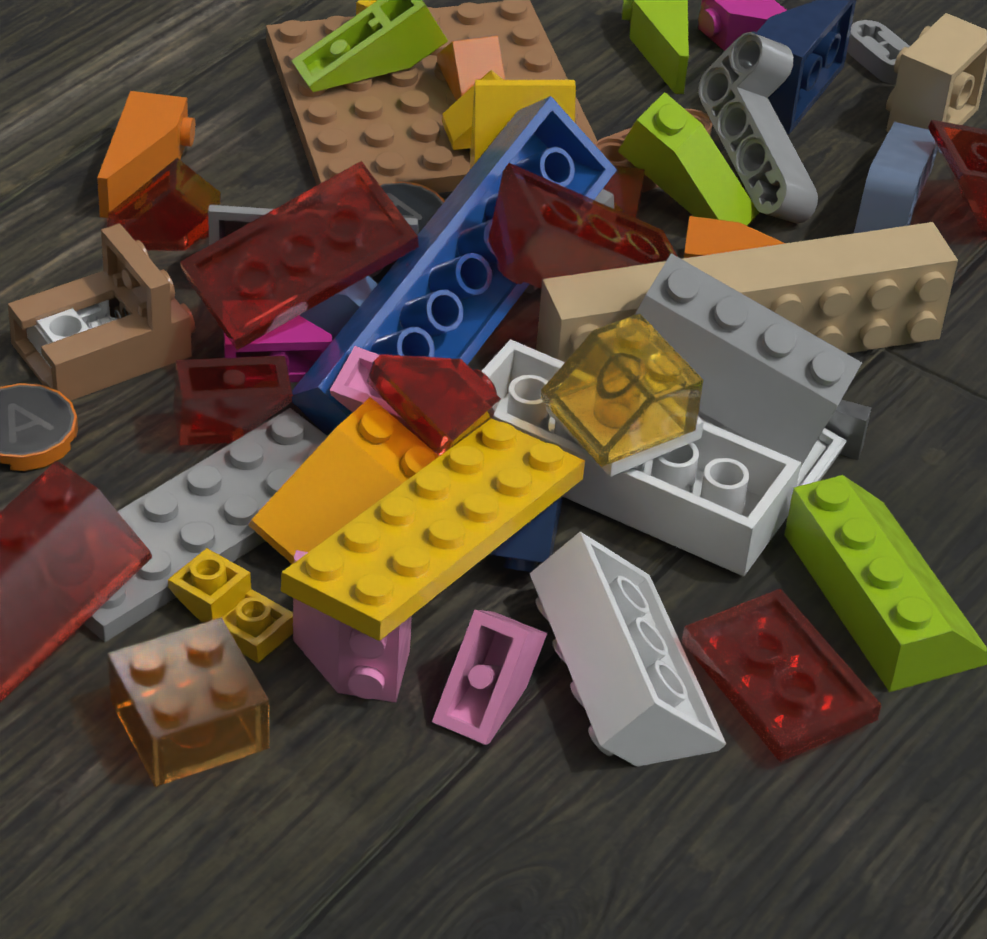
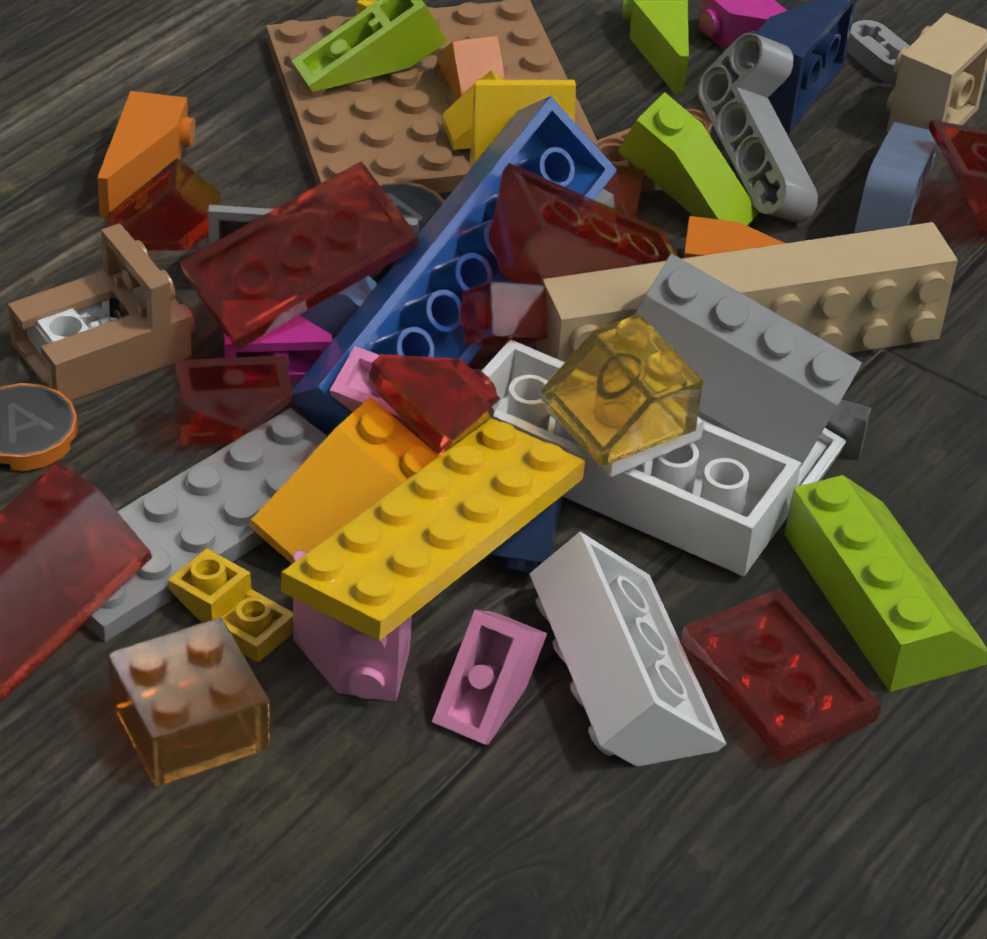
none -> clear red brick [460,282,548,346]

